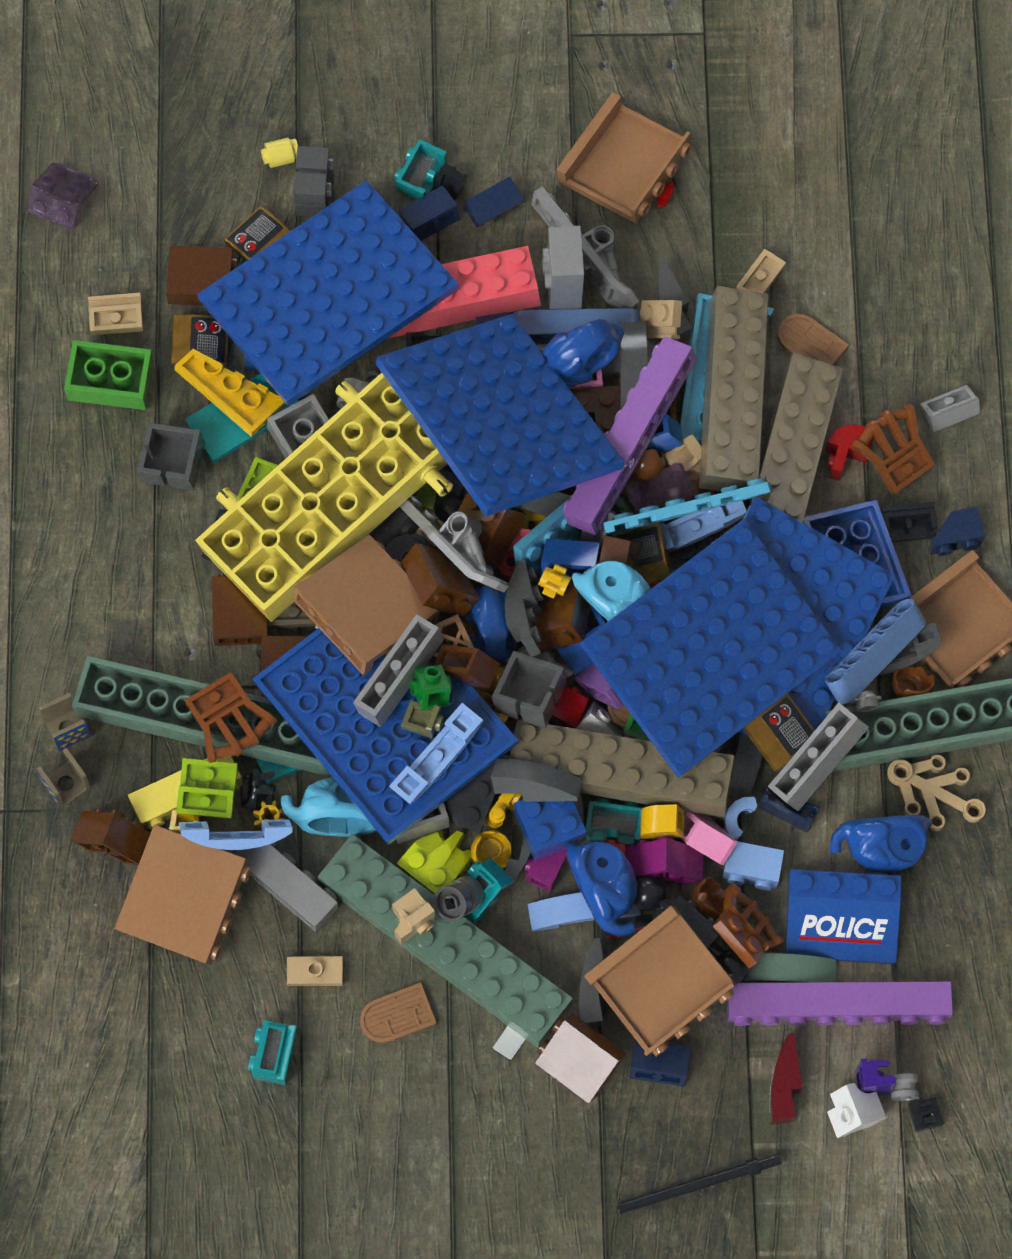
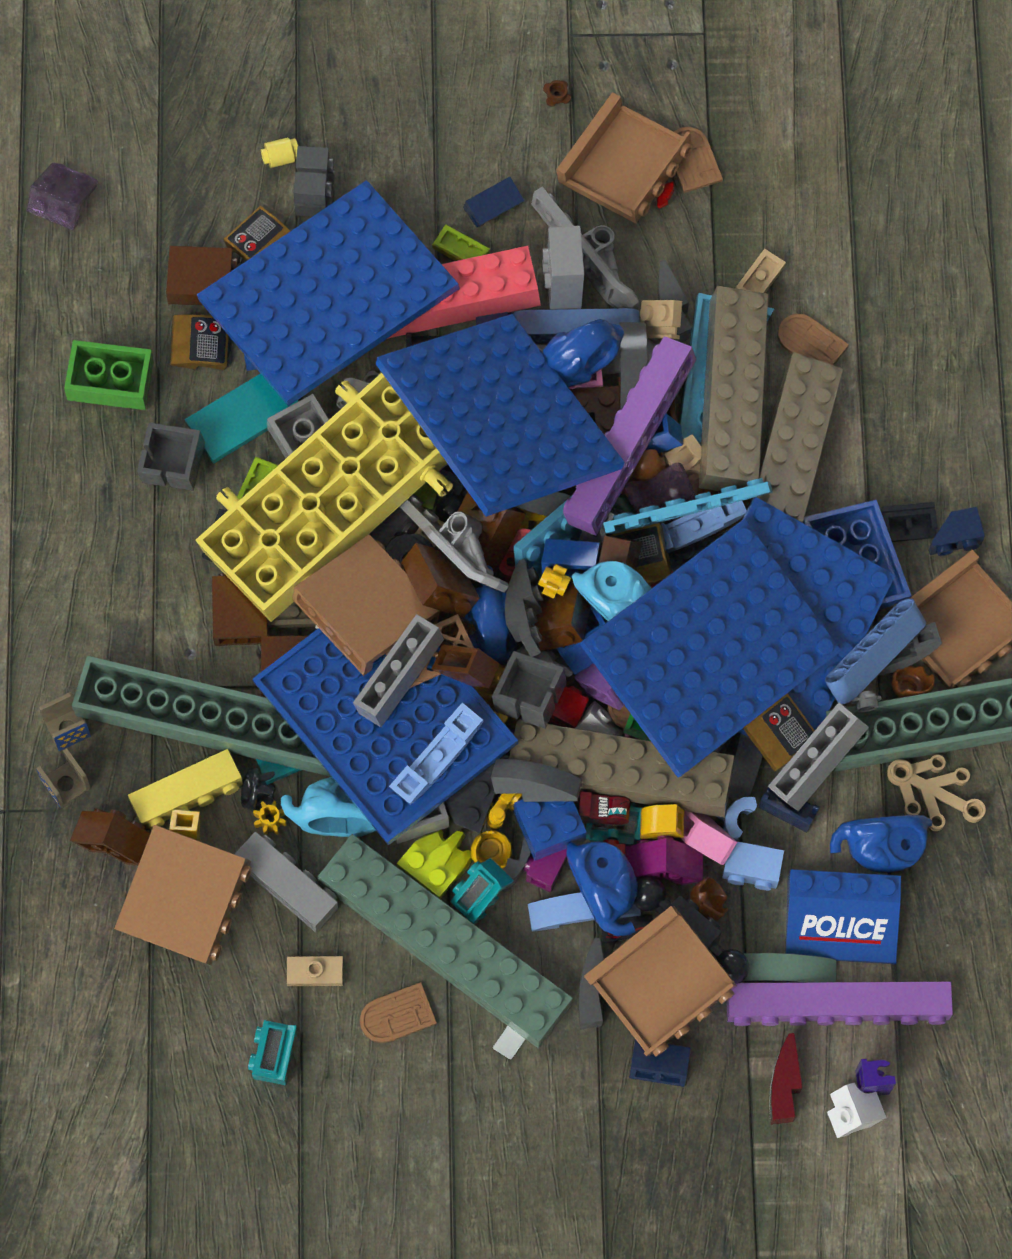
tan plate [88,293,143,335] -> none
yellow wing [175,349,286,437] -> none
lime slope [176,758,238,818] -> none
light blue slope [179,820,292,850] -> none
dark orange plate [184,672,277,763] -> none
tan brick [392,888,435,945] -> none
teal window [394,139,447,200] -> none
dark blue hinge [399,186,460,241] -> none
olive bracket [401,700,445,739] -> none
green brick [410,665,452,711] -> none
black tile [434,164,467,201] -> none
dark grey wheel [434,876,484,921] -> none
brick [535,1013,626,1104] -> none
black bar [617,1153,782,1214] -> none
dark orange plate [713,883,785,968] -> none
red brick [826,424,874,481] -> none
dark orange plate [851,404,935,494] -> none
light grey wheel [891,1073,919,1101] -> none
black tile [908,1097,944,1133] -> none
light grey slope [920,385,980,432] -> none
none -> lime plate [432,224,490,261]
none -> reddish brown plate [543,80,571,107]
none -> dark red leg [579,792,631,825]
none -> medium nougat window [674,127,723,193]

